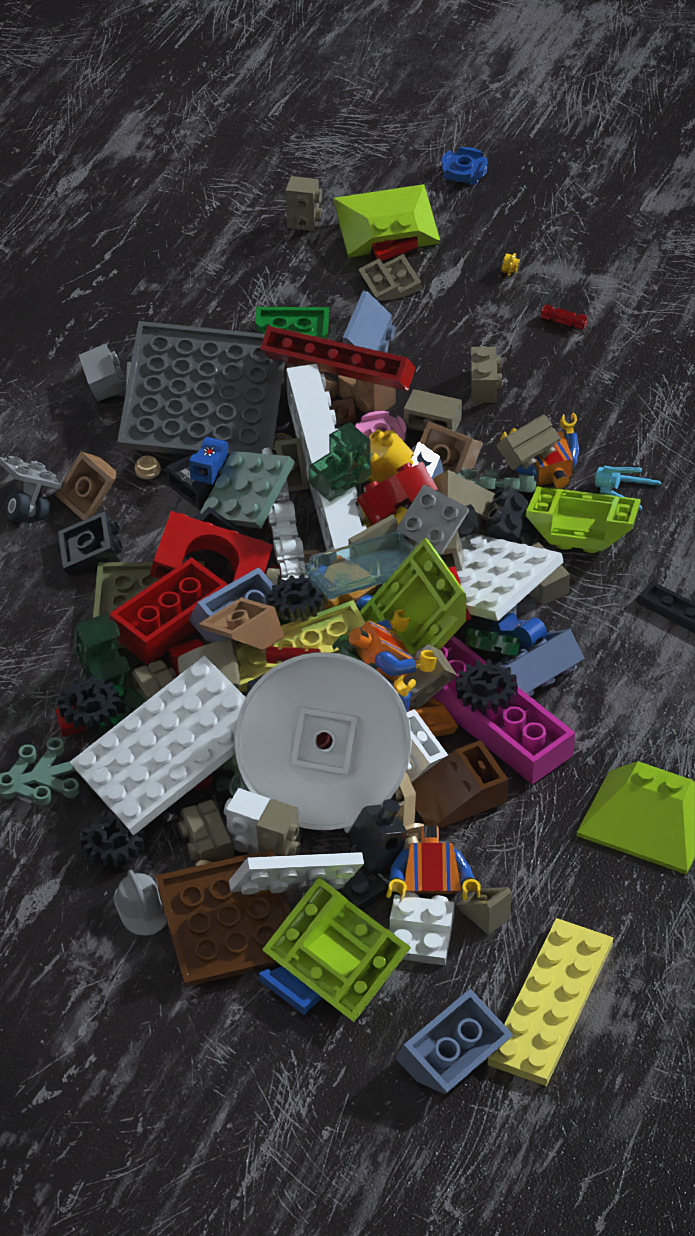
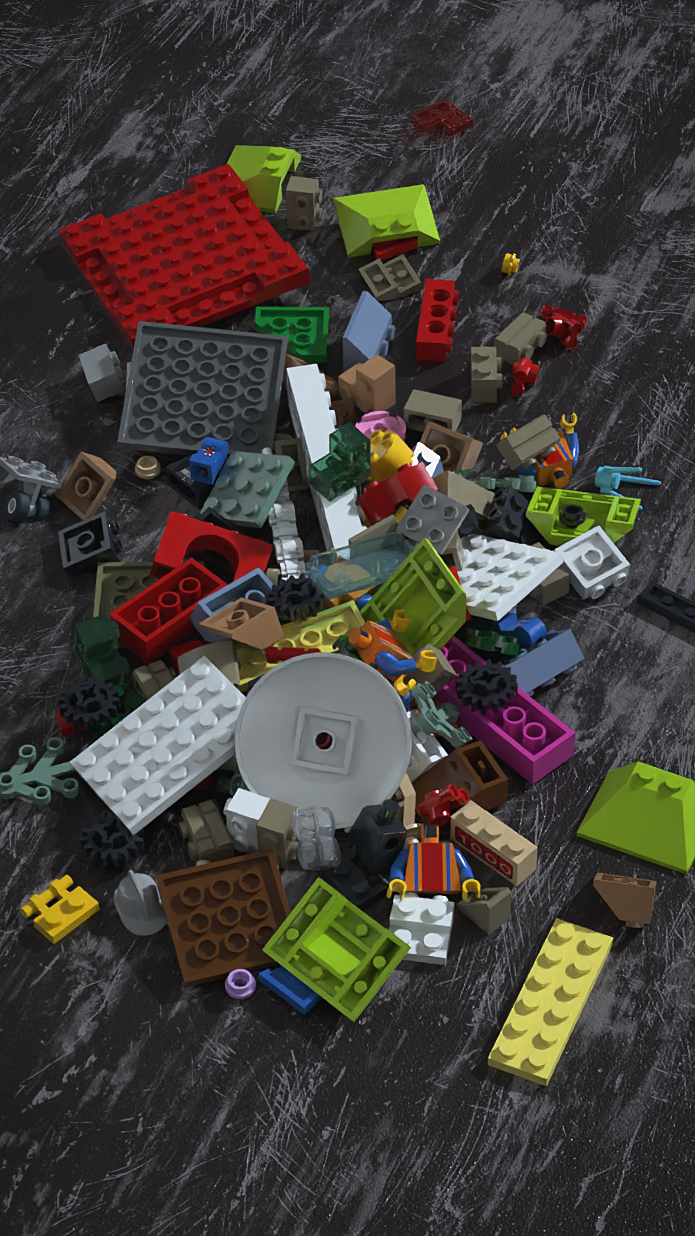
white plate [229,853,364,895] -> none
red brick [260,326,416,391] -> none
sand blue slope [396,989,513,1094] -> none
blue plate [442,147,488,185] -> none
none -> yellow plate [20,874,100,944]
none -> red plate [59,164,311,350]
none -> lavender plate [225,969,256,999]
none -> lime slope [226,145,301,213]
none -> clear brick [292,806,341,870]
none -> clear red plate [410,98,473,135]
none -> sand green plant [410,681,472,749]
none -> red brick [416,279,459,362]
none -> red plate [418,784,469,826]
none -> tan brick [450,800,538,886]
none -> dark tan brick [494,312,547,366]
none -> red plate [510,358,540,397]
none -> red plate [545,313,582,350]
none -> white plate [555,526,630,600]
none -> black plate [559,505,586,528]
none -> medium nougat slope [593,873,657,928]

